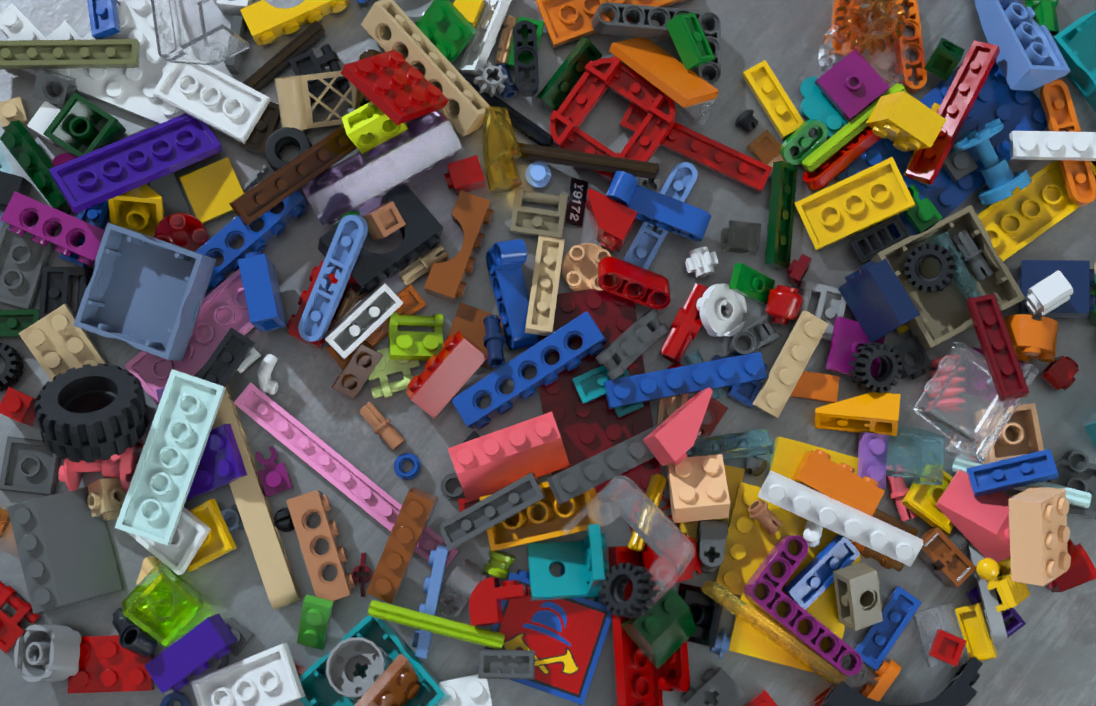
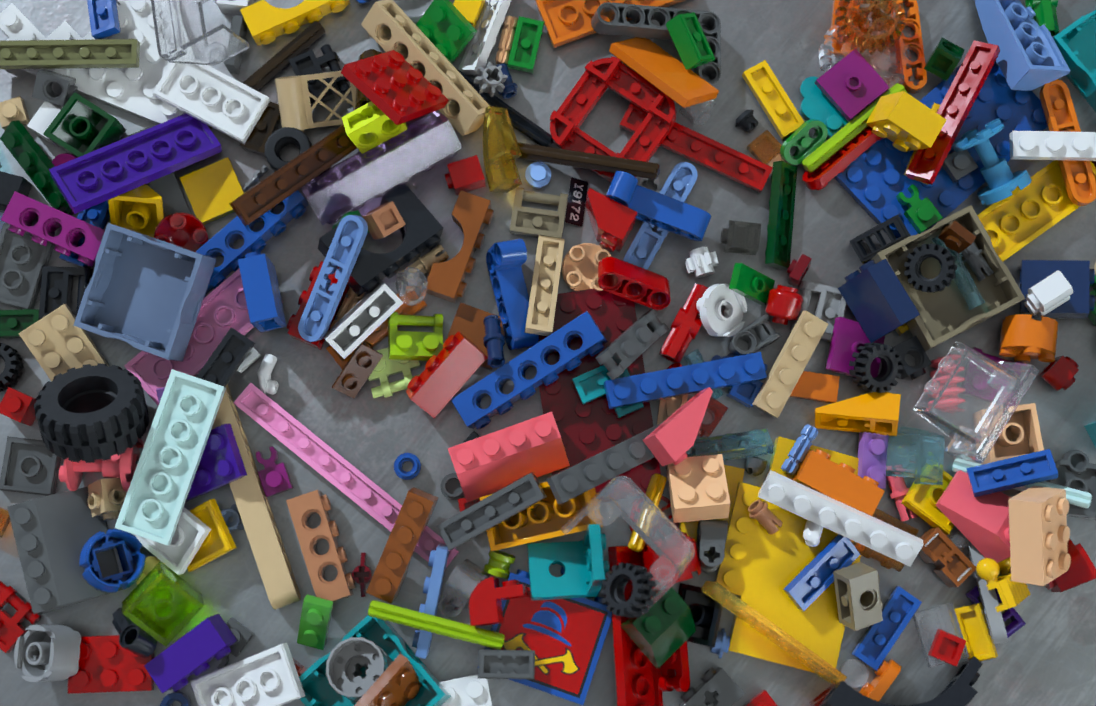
black piece [274,508,294,532] -> none
nougat axle [360,402,405,451] -> none
black beam [513,20,539,97] -> none
dark green plate [537,37,603,113] -> none
magenta beam [744,535,863,676] -> none
yellow plate [795,157,915,251] -> none
dark red tile [966,294,1030,402] -> none
none -> blue piece [79,529,145,593]
none -> clear plate [395,267,428,306]
none -> medium blue axle [781,424,819,475]
none -> reddish brown plate [938,220,976,254]

